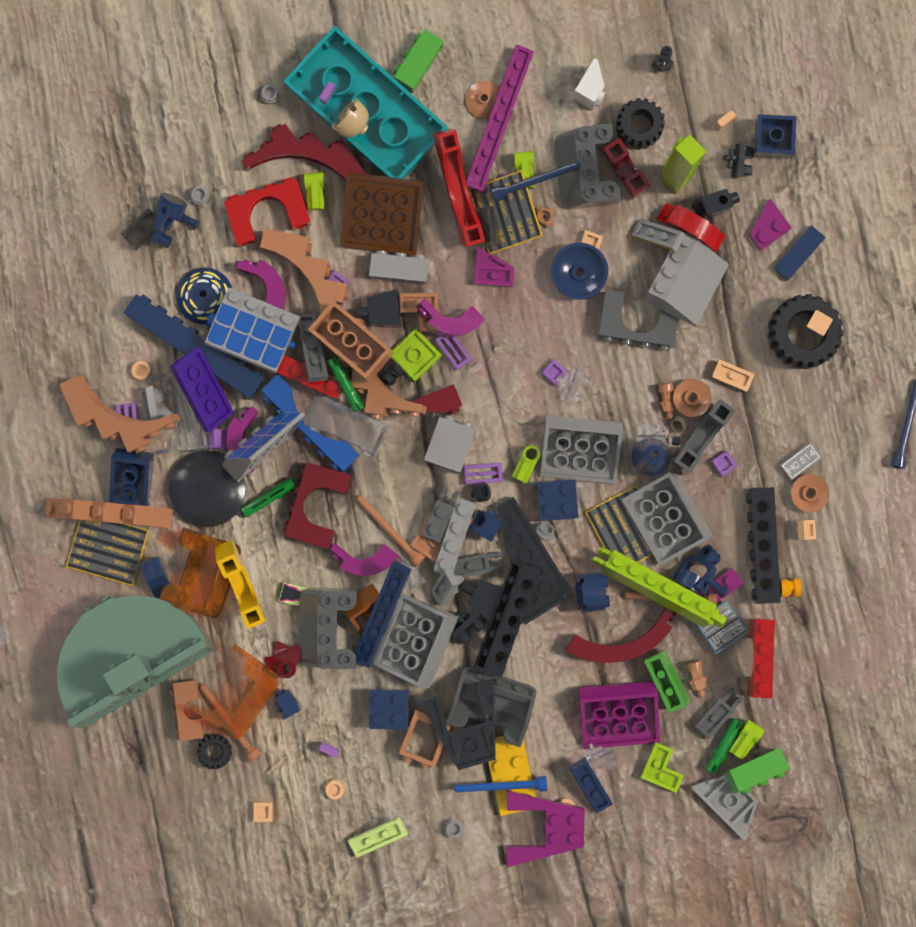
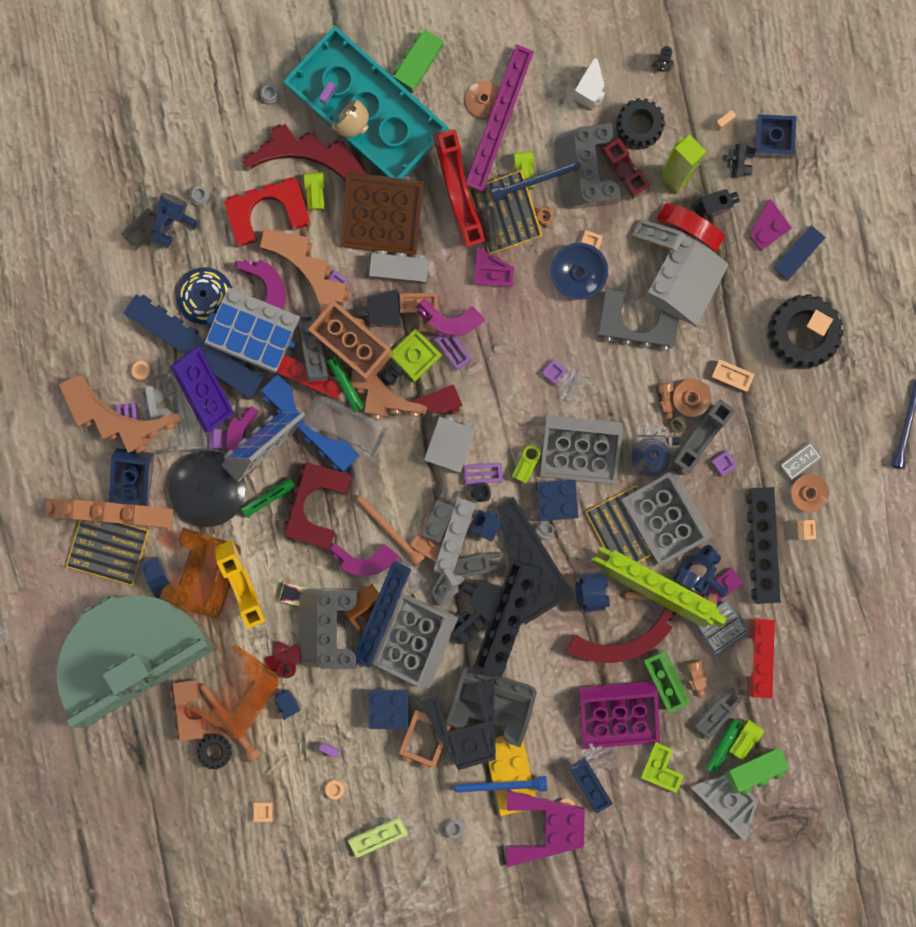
light orange wheel [780,578,802,598] -> none

